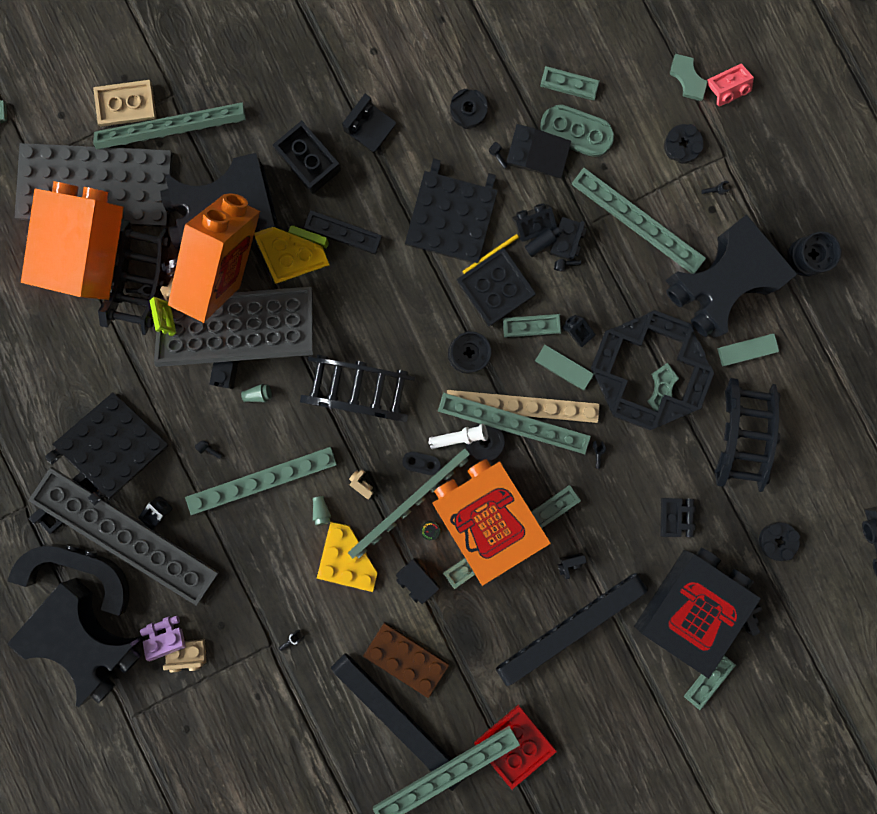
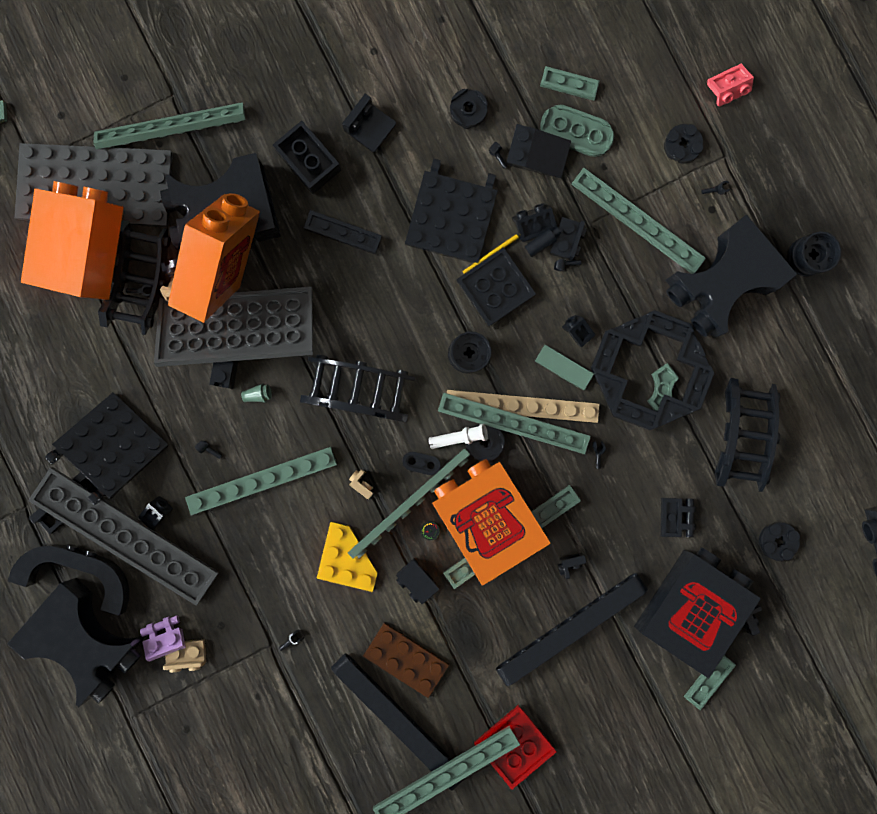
tan plate [93,80,156,127] -> none
lime tile [150,297,176,336] -> none
yellow plate [254,227,329,284] -> none
lime tile [288,226,329,249] -> none
sand green cone [312,496,331,526] -> none
sand green tile [503,314,561,338] -> none
sand green tile [670,54,707,101] -> none
sand green tile [717,334,779,367] -> none

